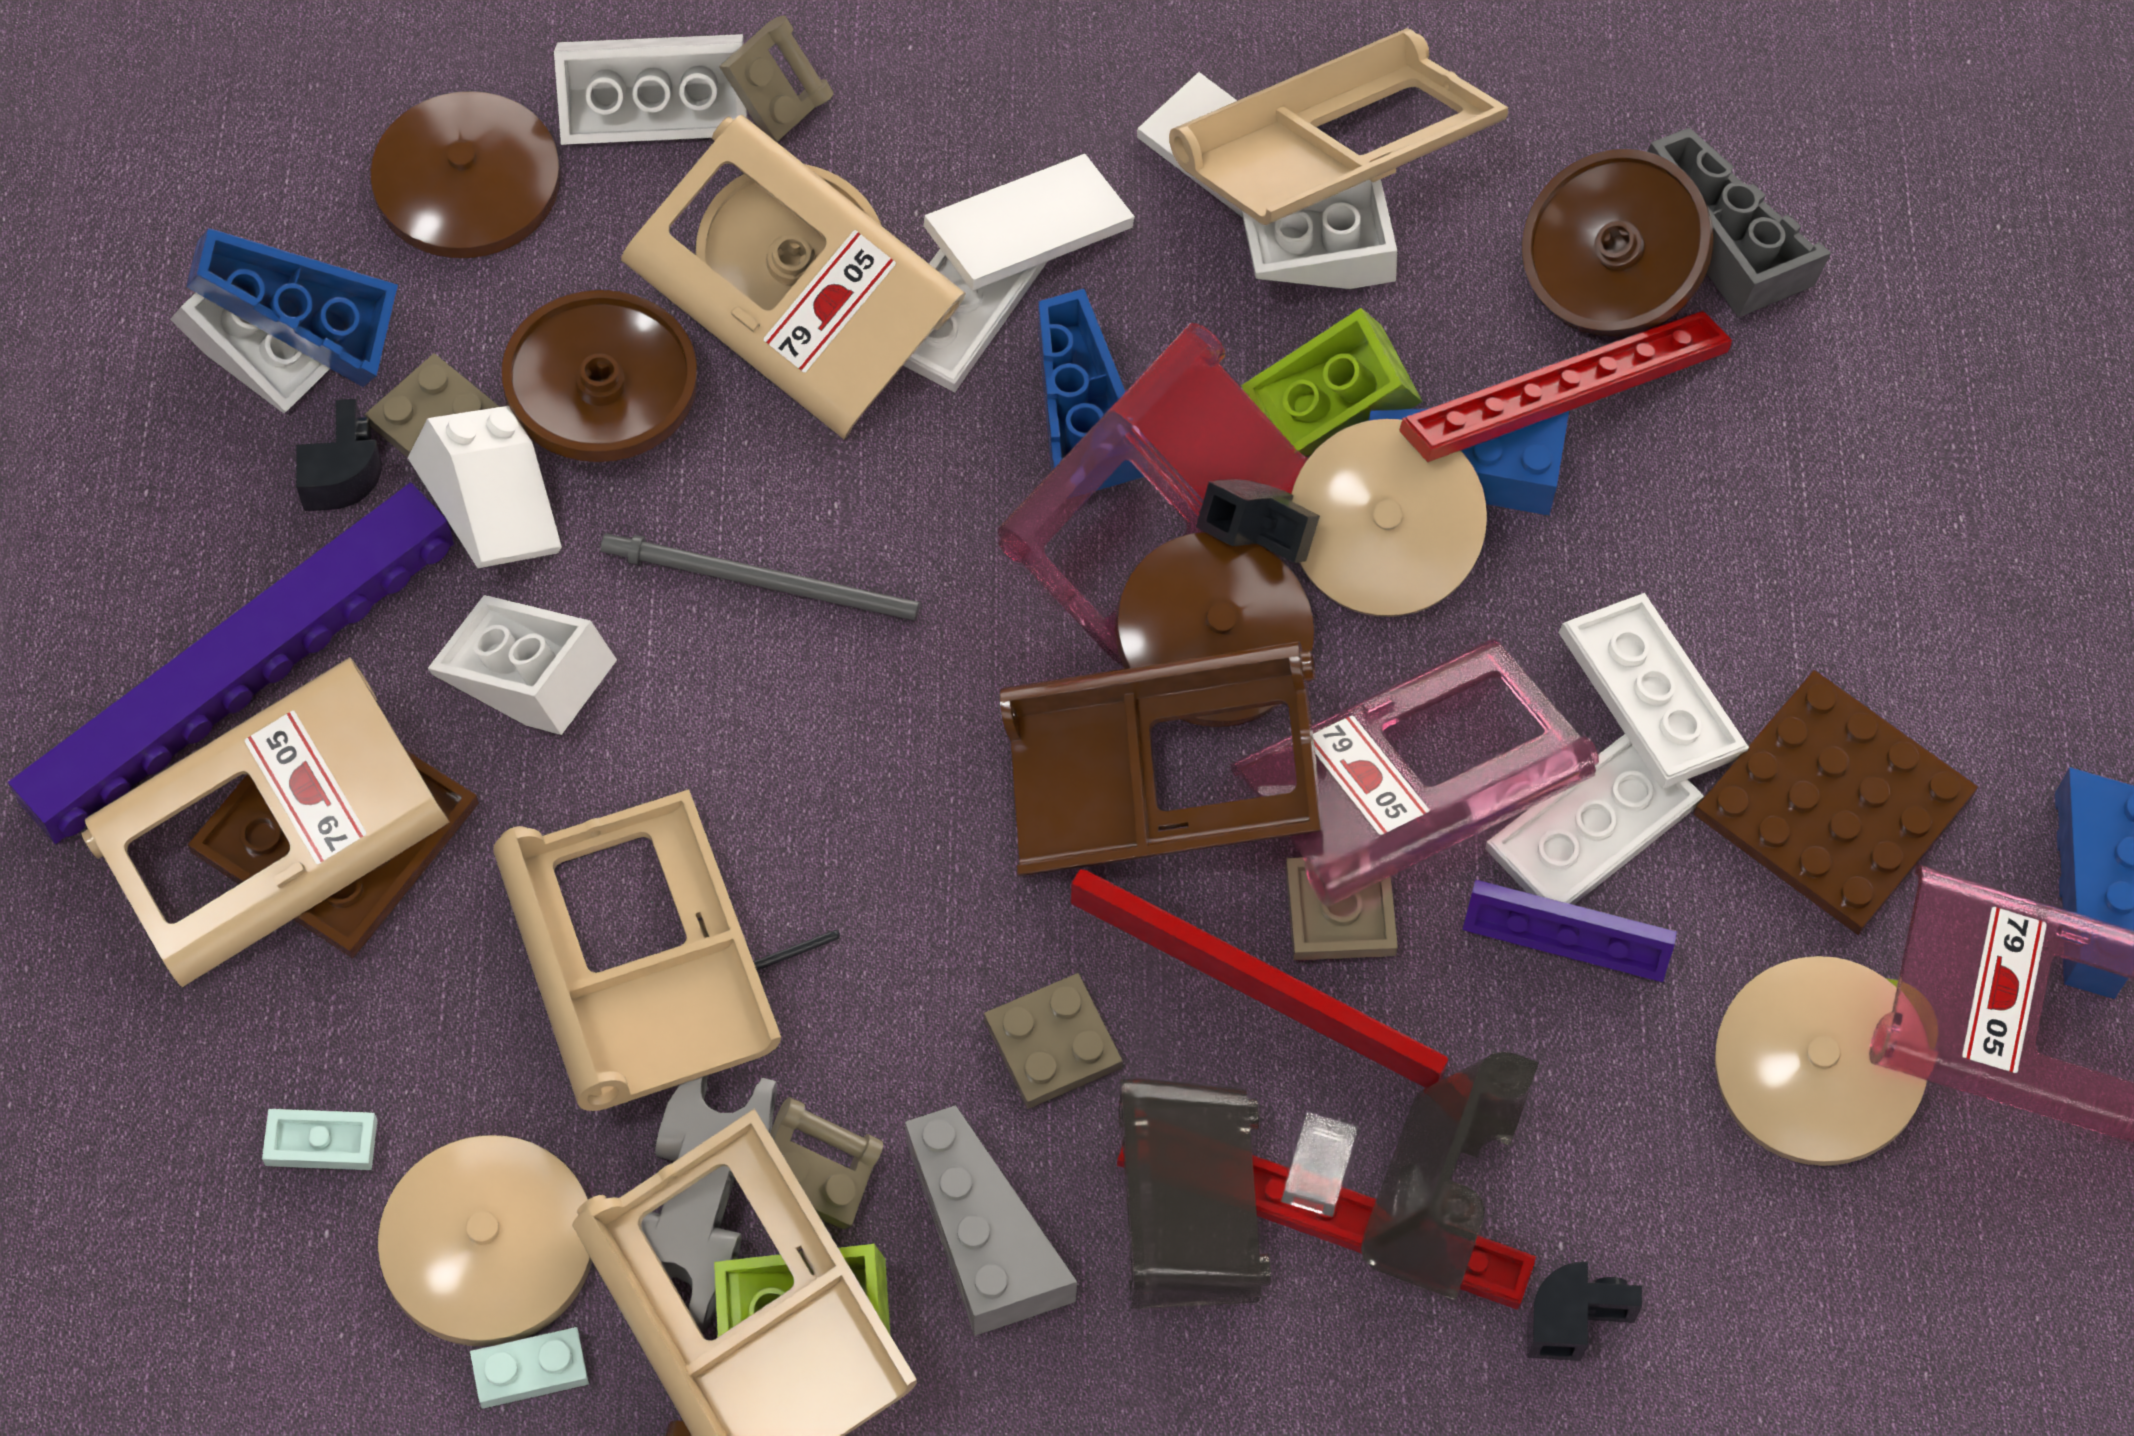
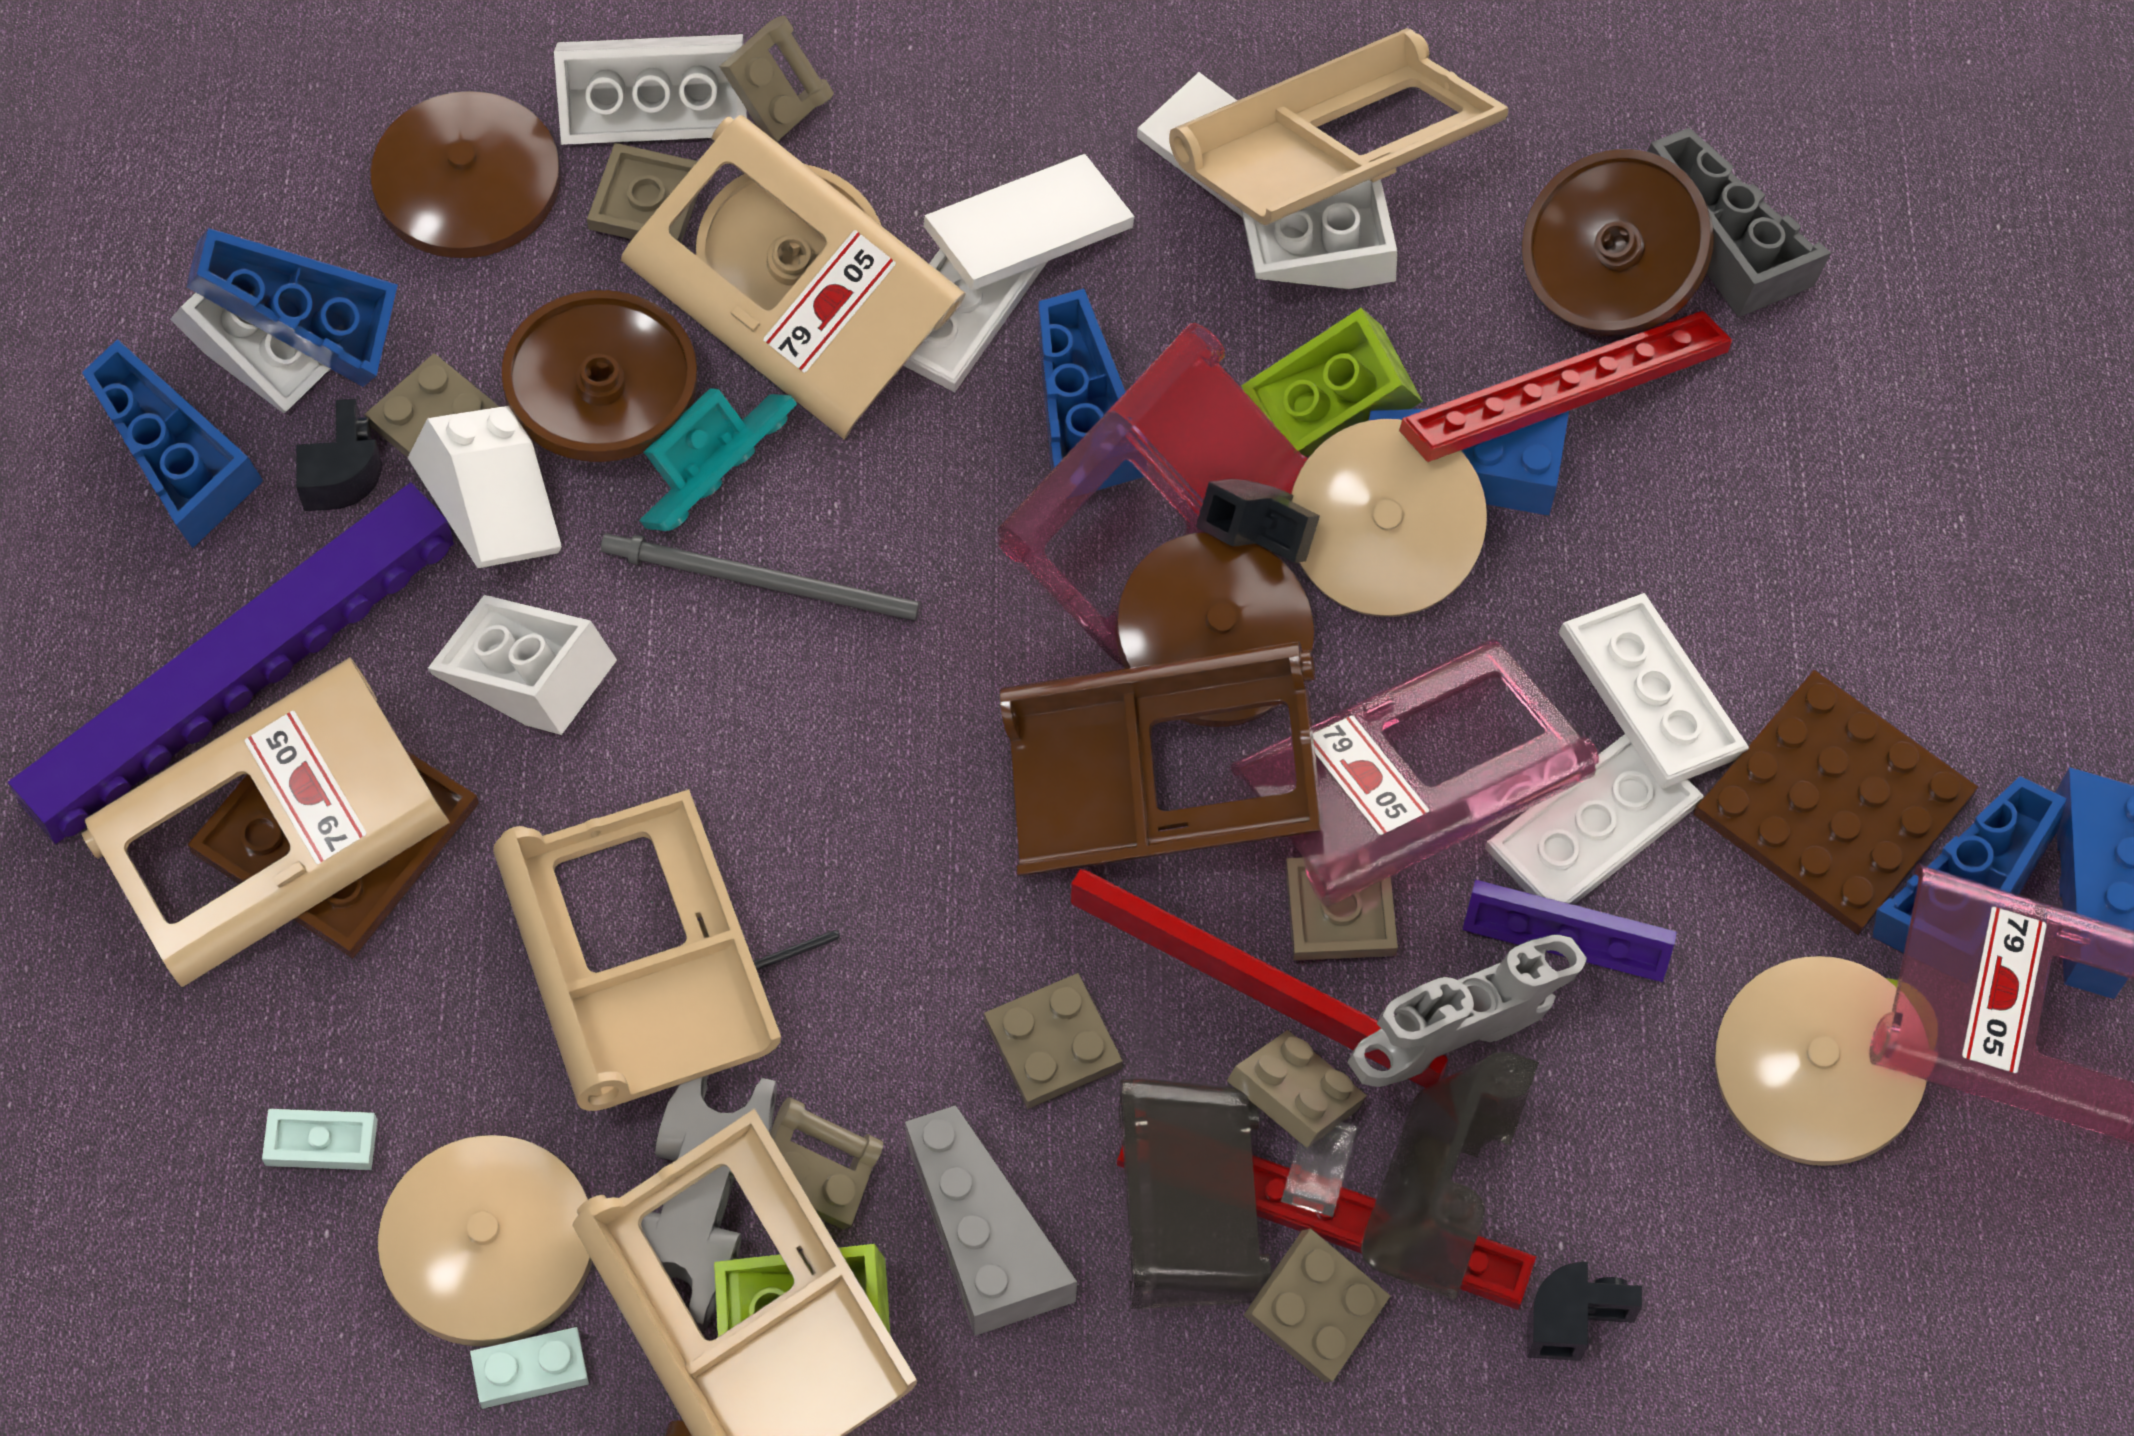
none -> blue wedge [82,339,263,548]
none -> dark tan plate [587,143,699,243]
none -> teal bracket [639,388,797,531]
none -> dark tan plate [1227,1030,1367,1148]
none -> dark tan plate [1243,1228,1391,1383]
none -> light grey piece [1347,935,1587,1087]
none -> blue wedge [1872,776,2067,984]

